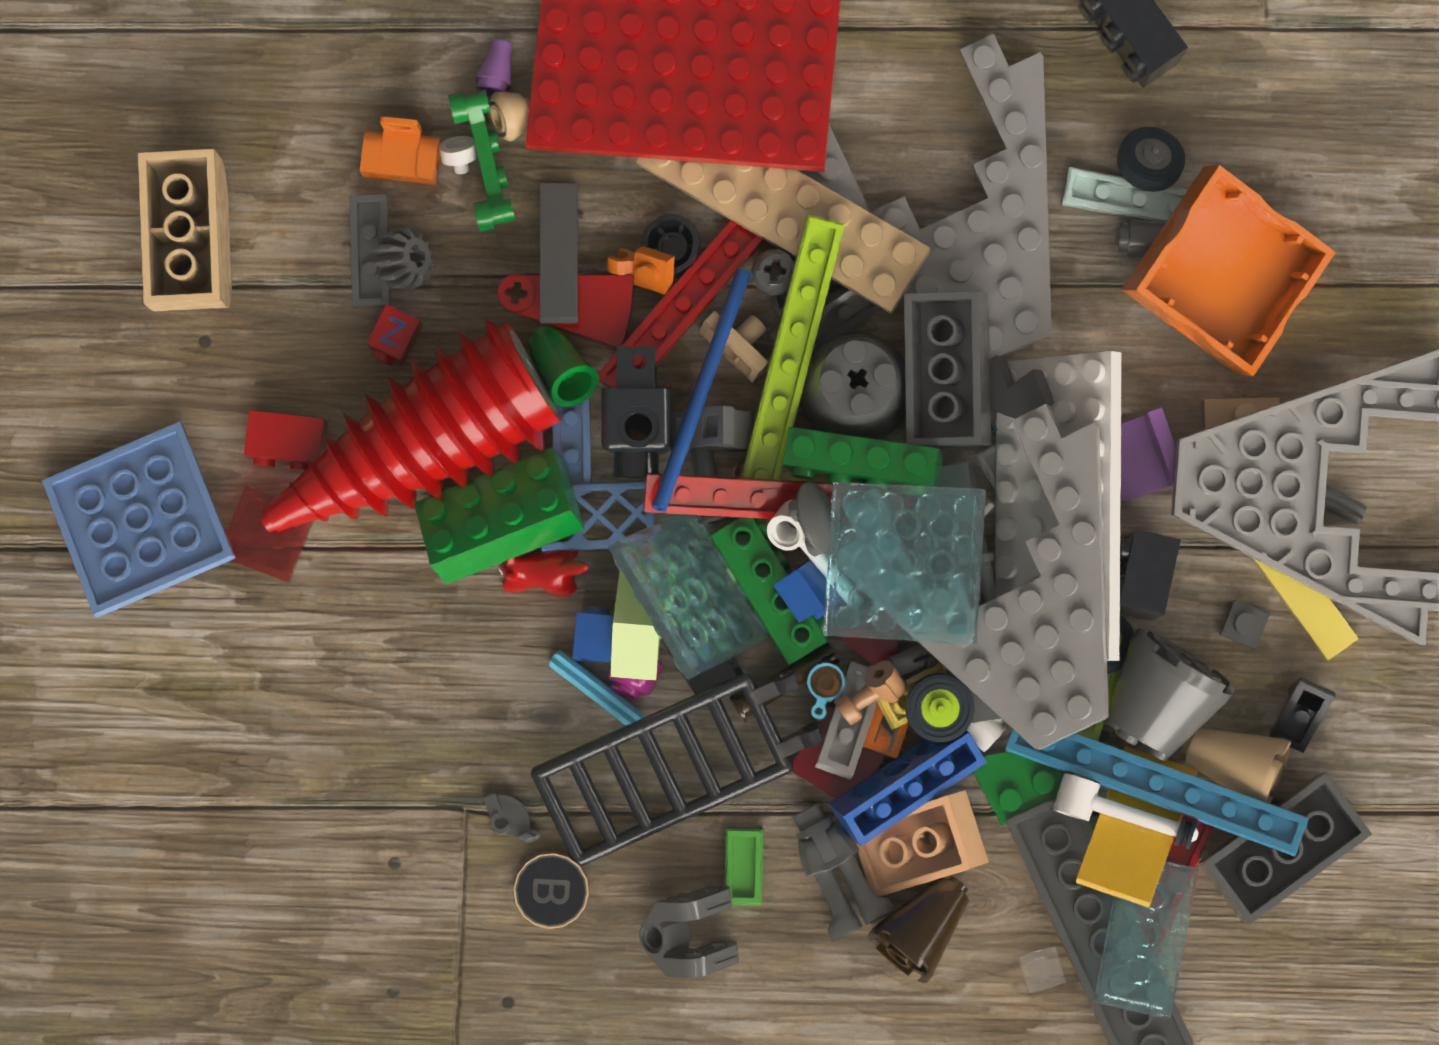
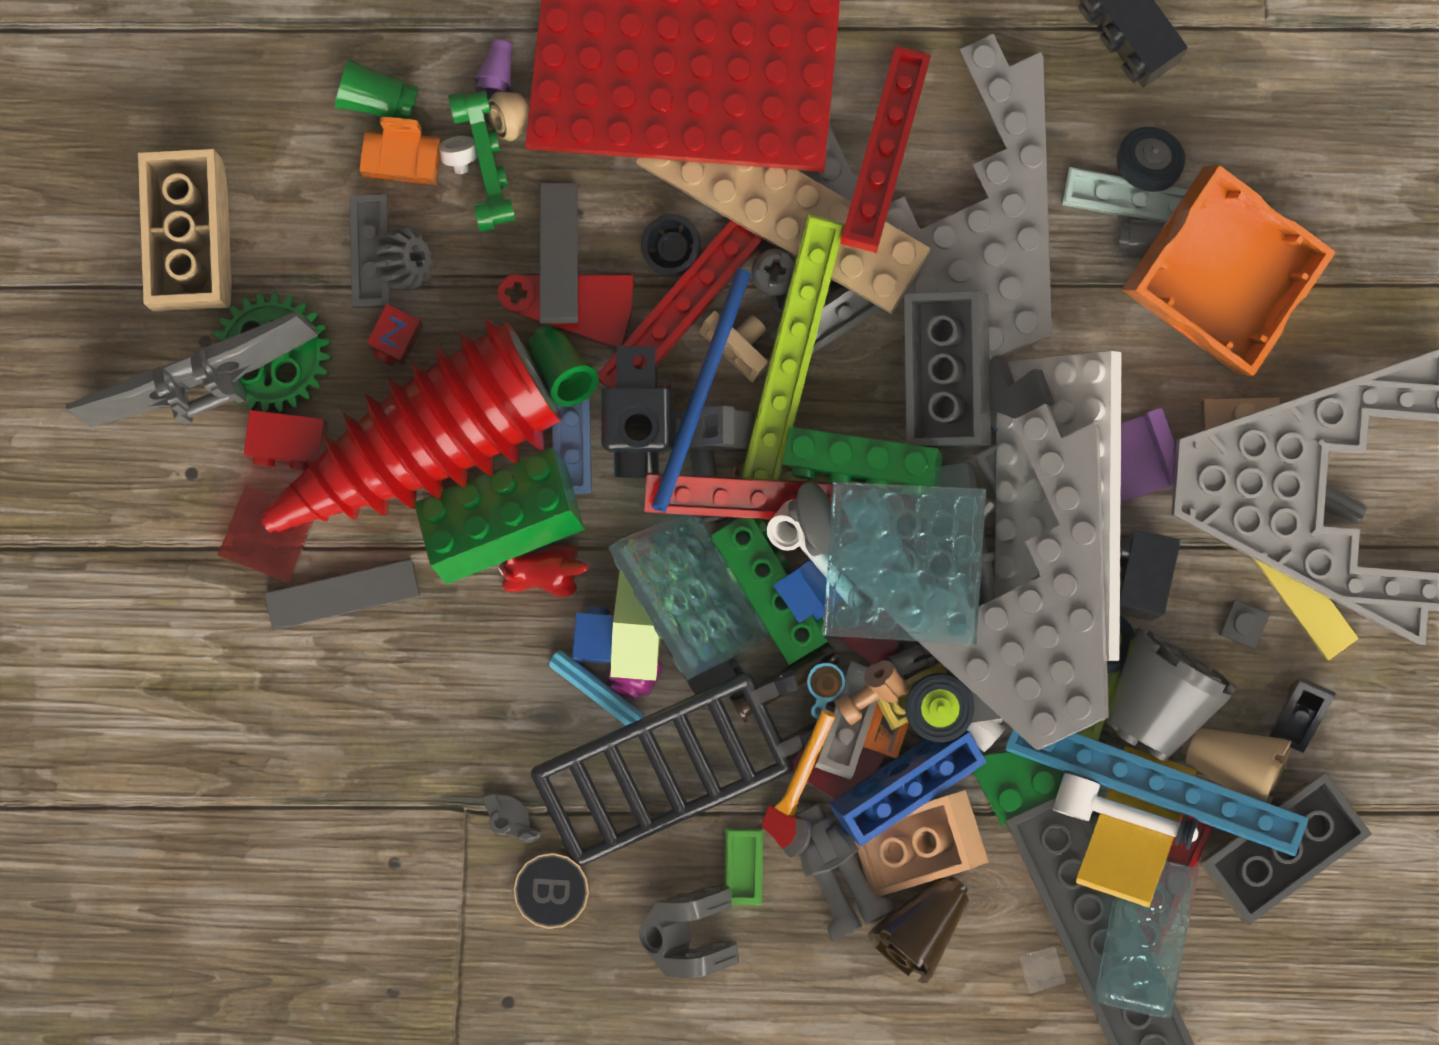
medium blue plate [42,421,236,618] -> none
medium blue window [541,481,655,552] -> none
orange plate [607,246,675,295] -> none
dark grey cone [800,332,906,440] -> none
none -> dark grey piece [65,312,318,427]
none -> green gear [212,292,332,414]
none -> dark grey tile [265,559,421,631]
none -> green plant [335,59,419,119]
none -> piece [760,709,836,858]
none -> red plate [840,46,931,253]

